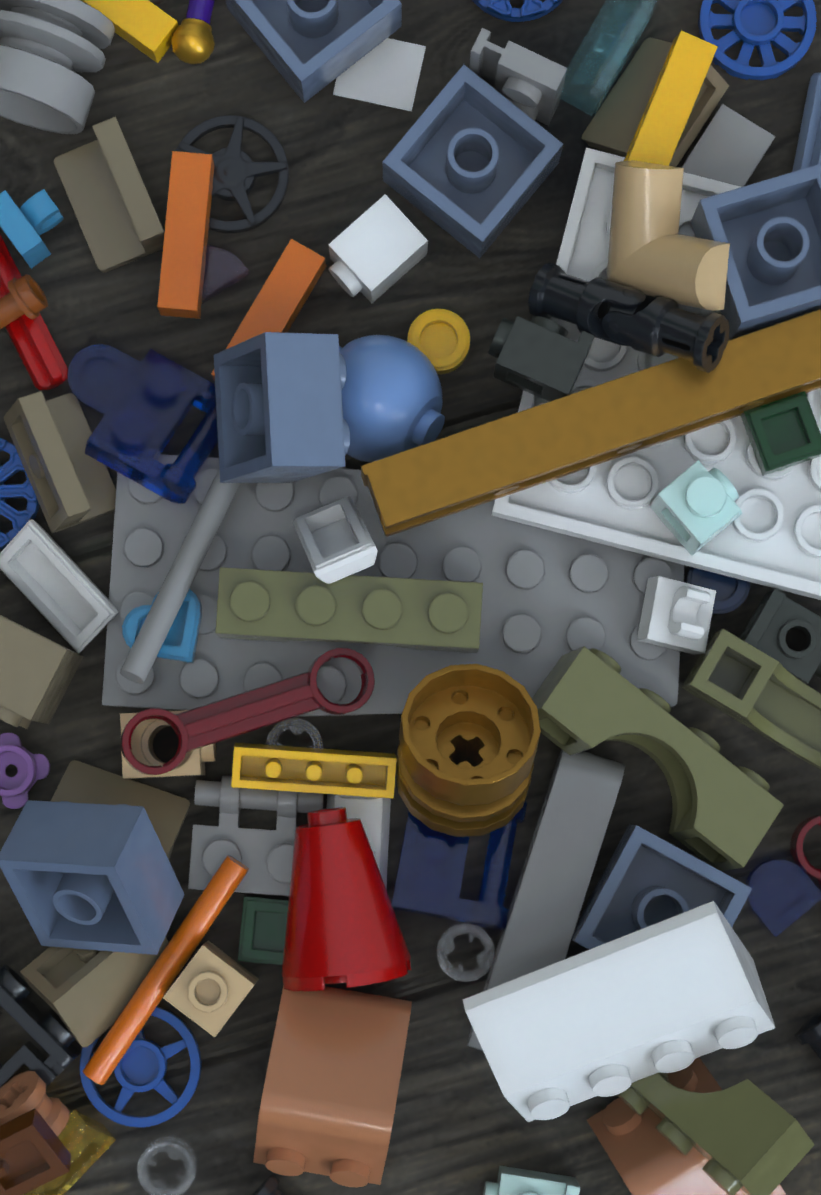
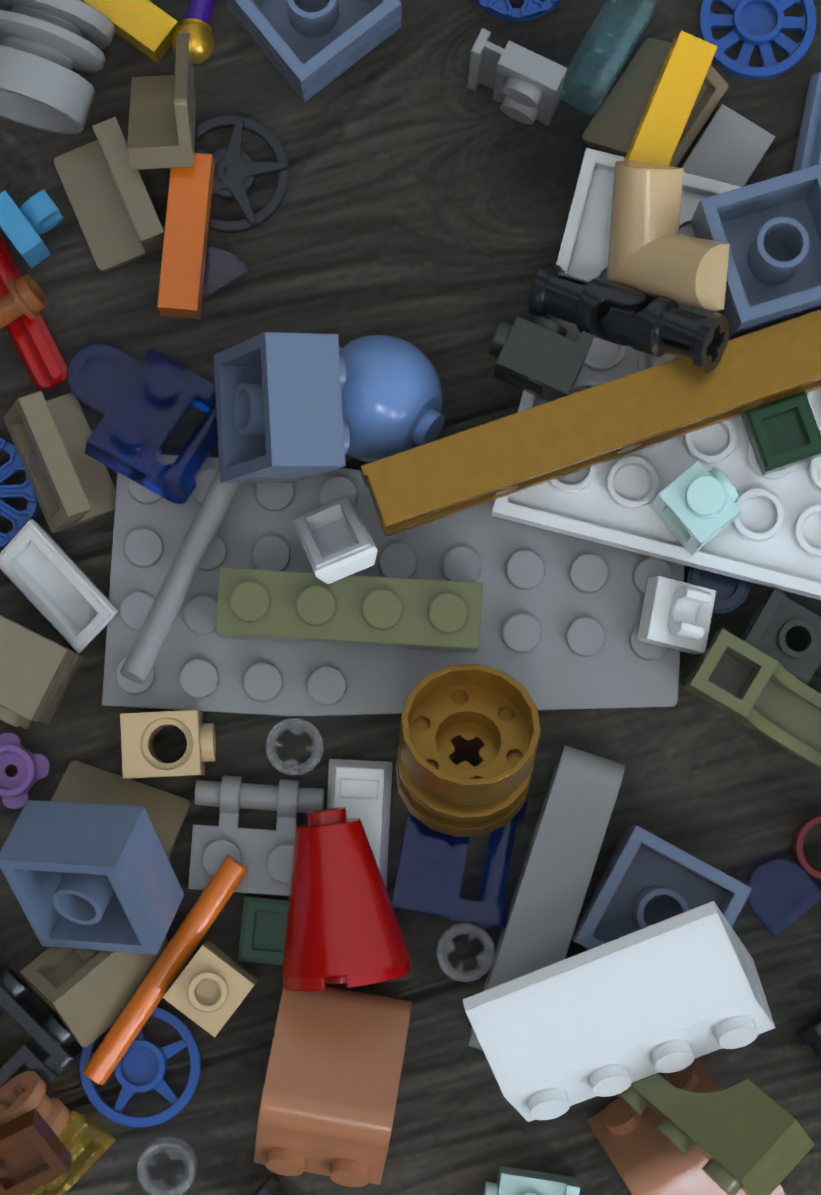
dark red piece [121,648,375,775] -> none
dark azure tile [122,589,202,663] -> none
orange piece [211,239,326,381] -> none
yellow piece [231,743,397,799] -> none
white brick [328,194,428,303] -> none
white sticker [333,38,426,112] -> none
sand blue brick [382,64,563,259] -> none
yellow tile [407,309,470,374] -> none
olive arch [532,646,784,871] -> none
none -> dark tan panel [127,33,196,170]

